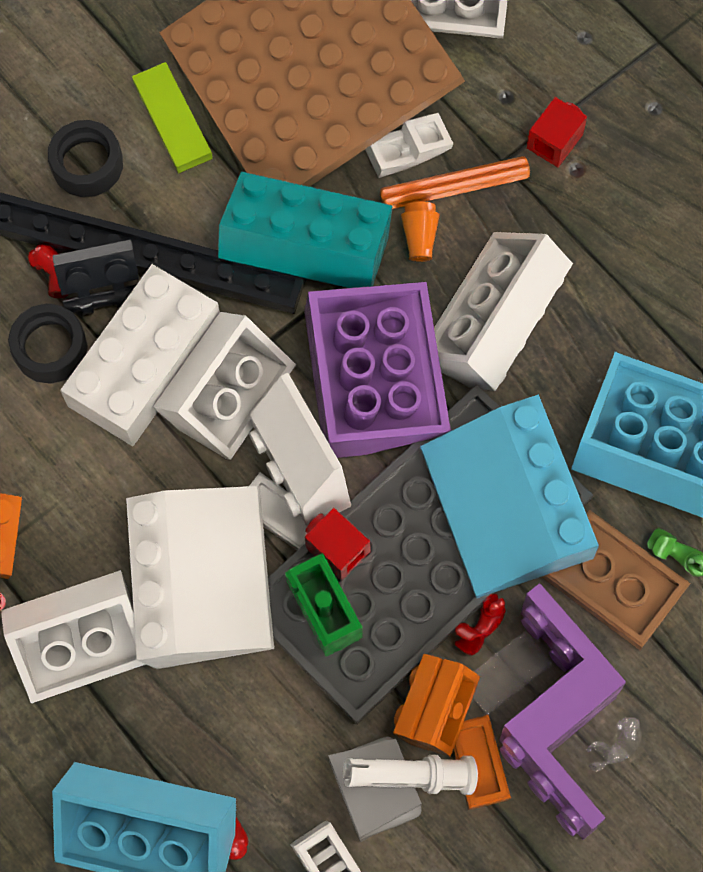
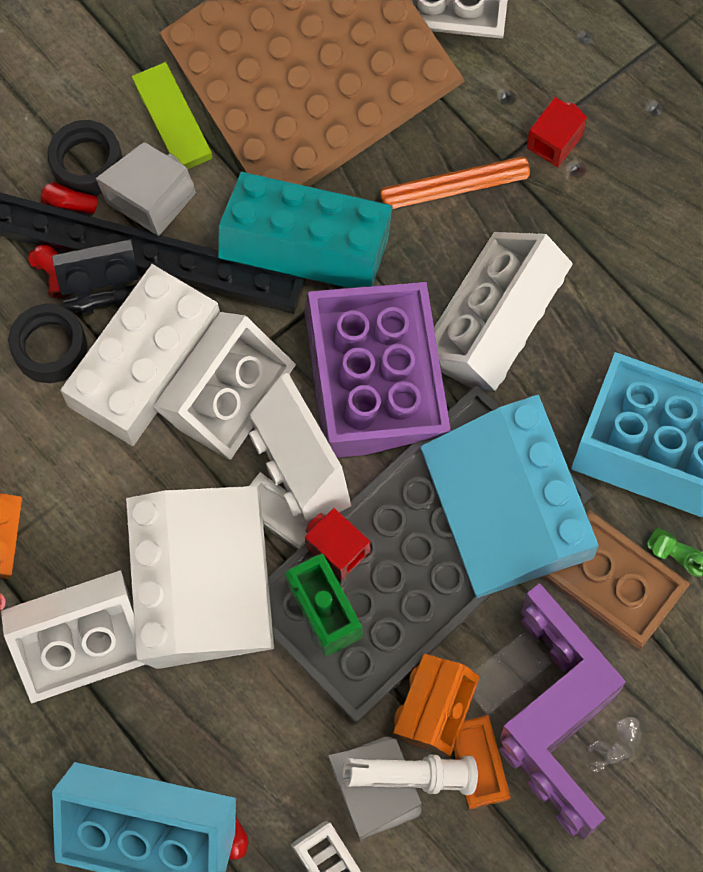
white slope [365,113,453,178] -> none
orange cone [401,202,440,262] -> none
red arm [455,594,506,656] -> none
none -> red arm [40,182,98,215]
none -> light grey torso [96,142,196,236]

